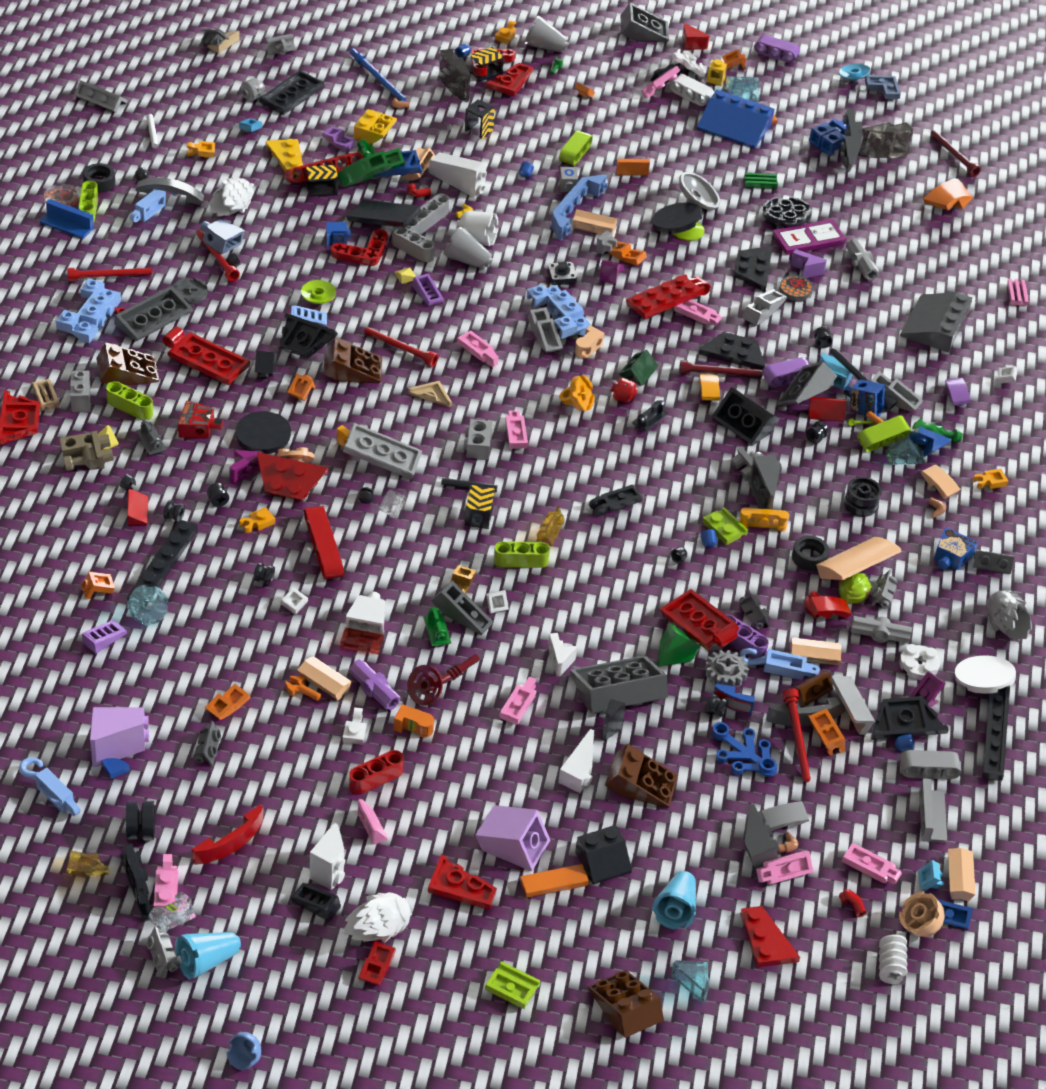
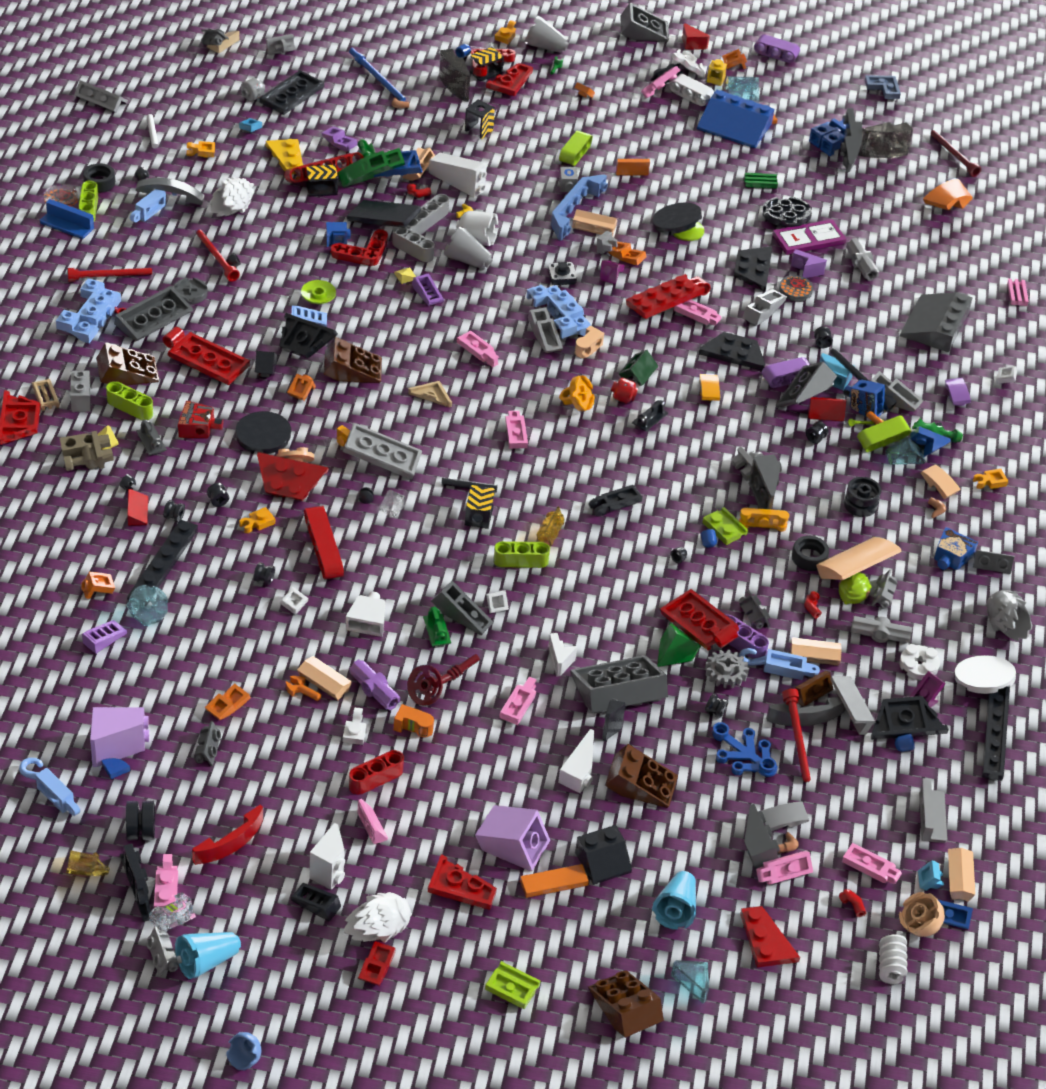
sand blue torso [200,220,244,254] -> none
magenta slope [229,450,262,484] -> none
clear red tile [340,627,384,654] -> none
yellow slope [353,109,397,144] -> none
red piece [364,327,439,367] -> none
pearl gold slope [449,565,476,594] -> none
light grey brick [463,419,492,460] -> none
blue piece [519,162,534,178] -> none
light grey dish [679,171,720,210] -> none
dark red piece [679,360,762,377] -> none
black slope [711,387,779,445] -> none
slope [714,684,755,715] -> none
red slope [809,596,852,619] -> none
orange hinge [809,709,845,756] -> none
medium azure dish [839,64,870,81] -> none
light grey beam [900,750,961,779] -> none

